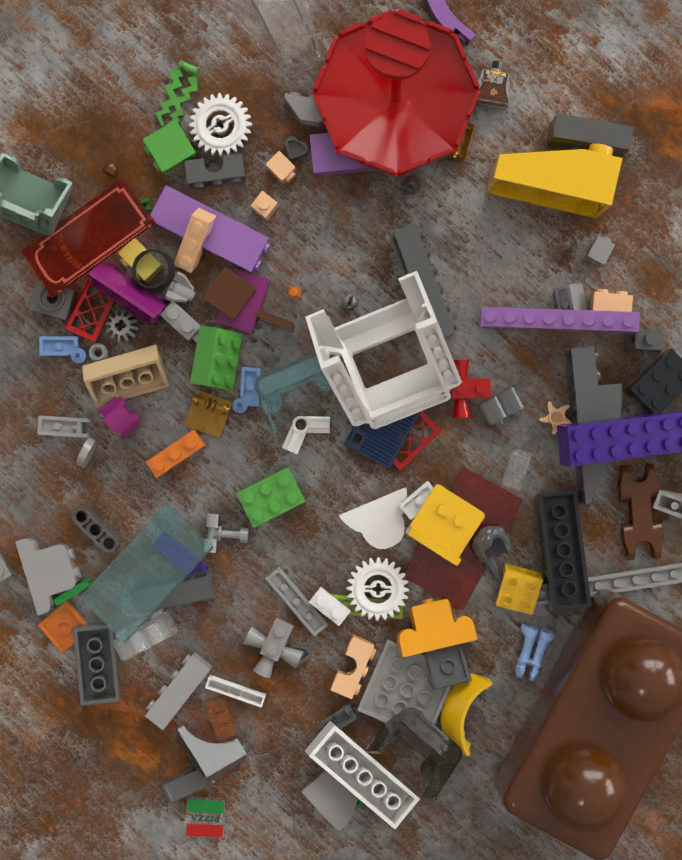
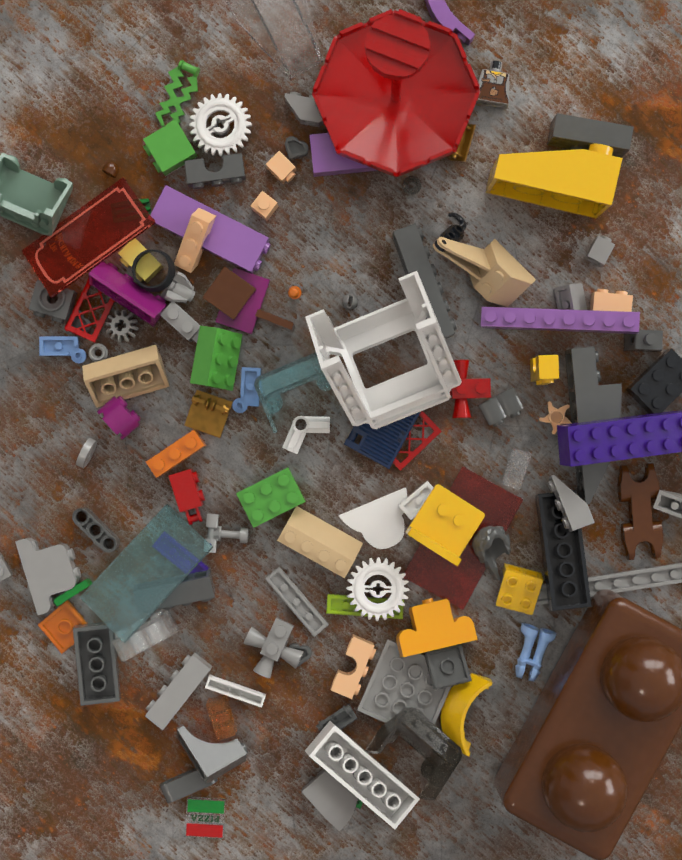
light grey hinge [37,416,91,438] -> none
white plate [309,587,351,626] -> none
none -> red brick [169,468,205,525]
none -> tan slope [277,506,363,578]
none -> tan slope [433,212,536,307]
none -> yellow arch [530,355,559,385]
none -> light grey slope [547,475,595,532]

